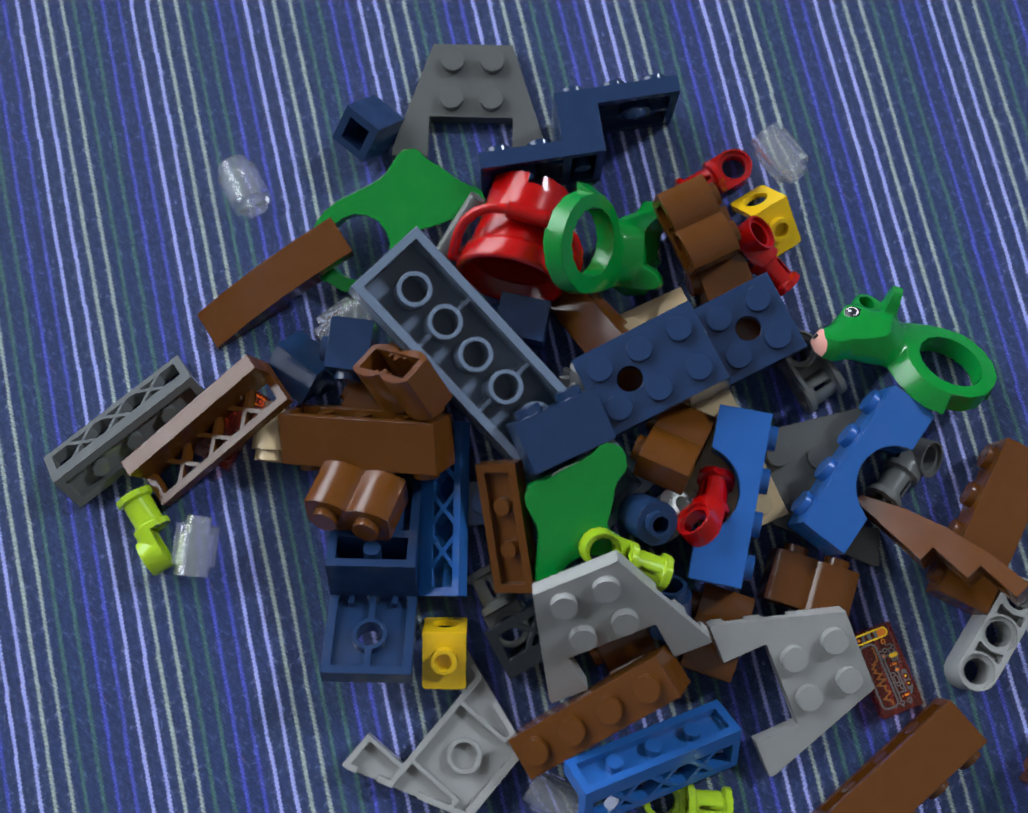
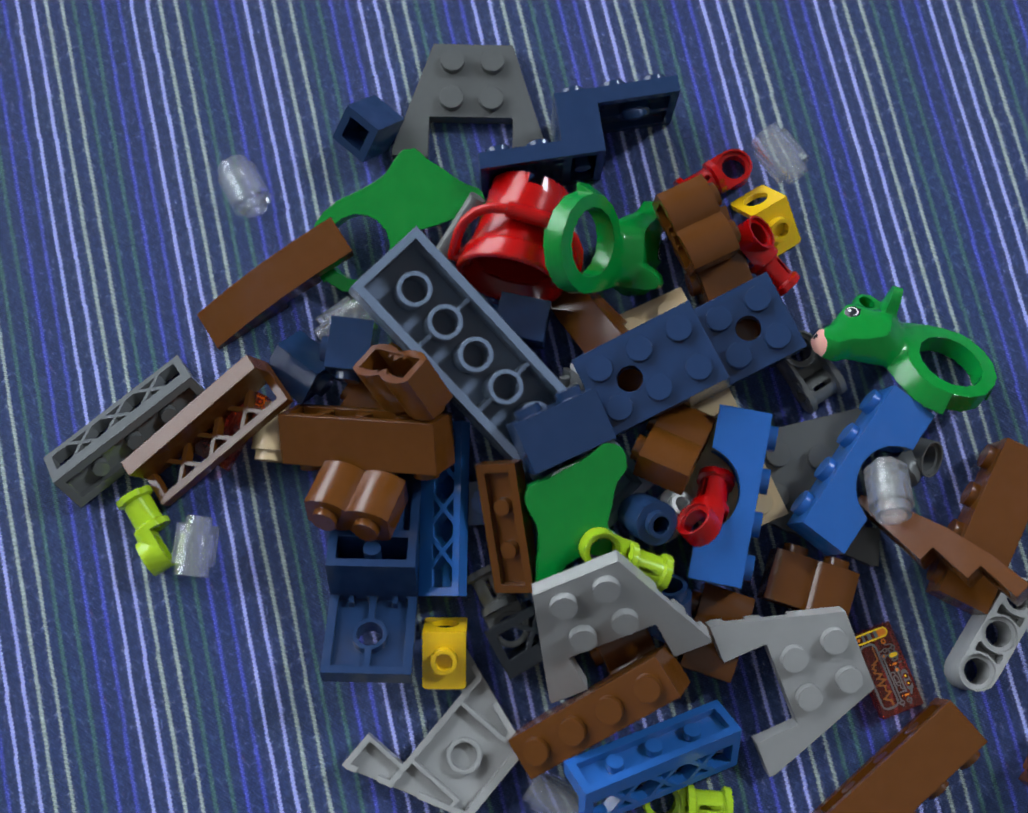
none -> clear brick [863,456,915,525]

